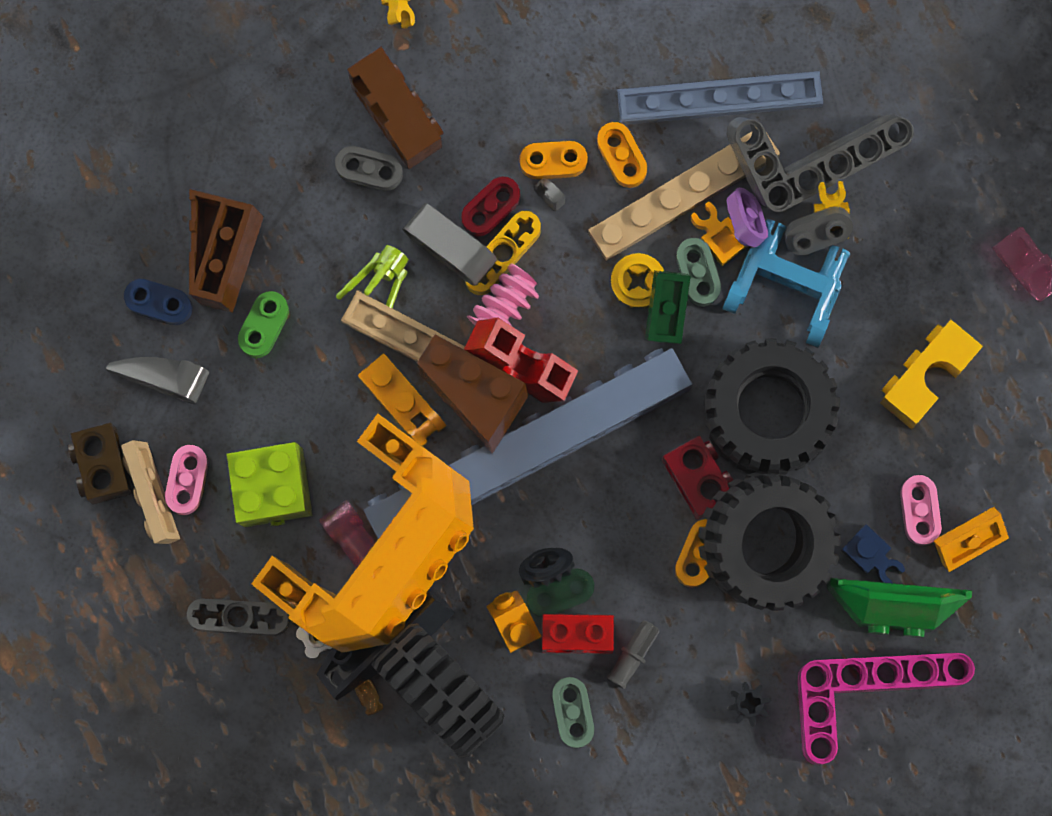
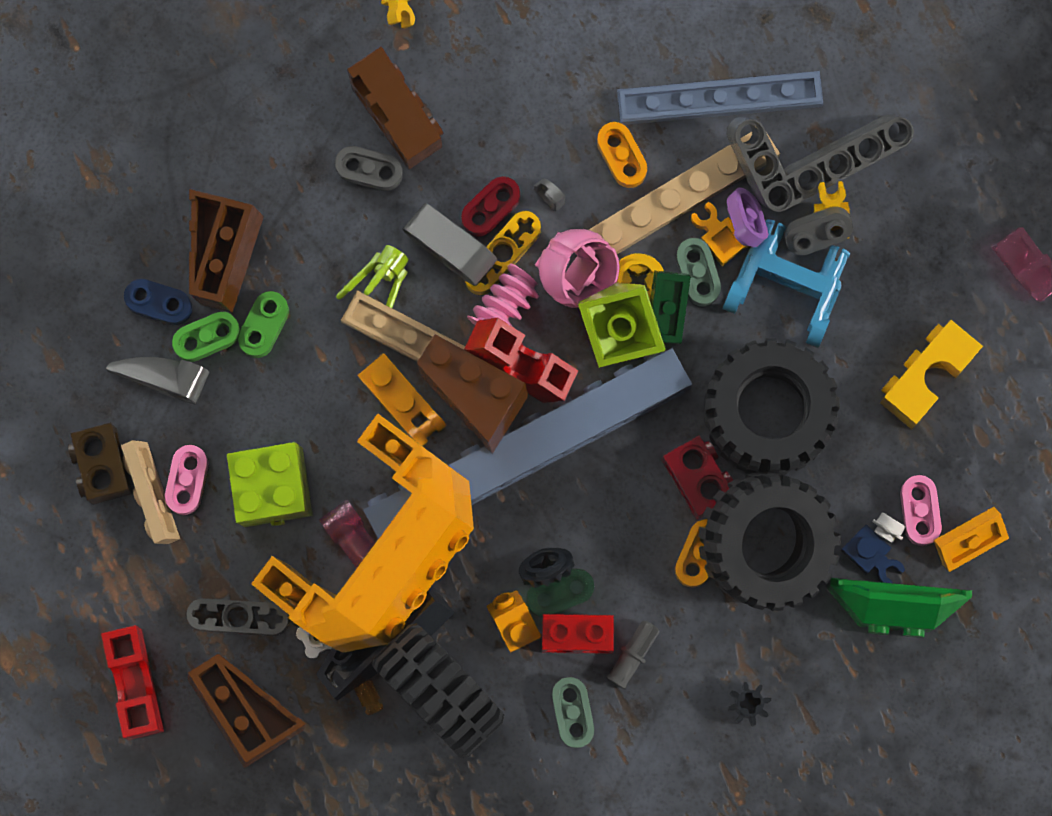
light orange plate [520,141,588,179] -> none
dark pink beam [797,653,975,765] -> none
none -> red arch [101,625,164,740]
none -> bright green plate [172,312,240,362]
none -> reddish brown wedge [188,654,306,768]
none -> bright pink piece [535,229,619,308]
none -> lime slope [578,282,665,368]
none -> white plate [873,512,906,543]

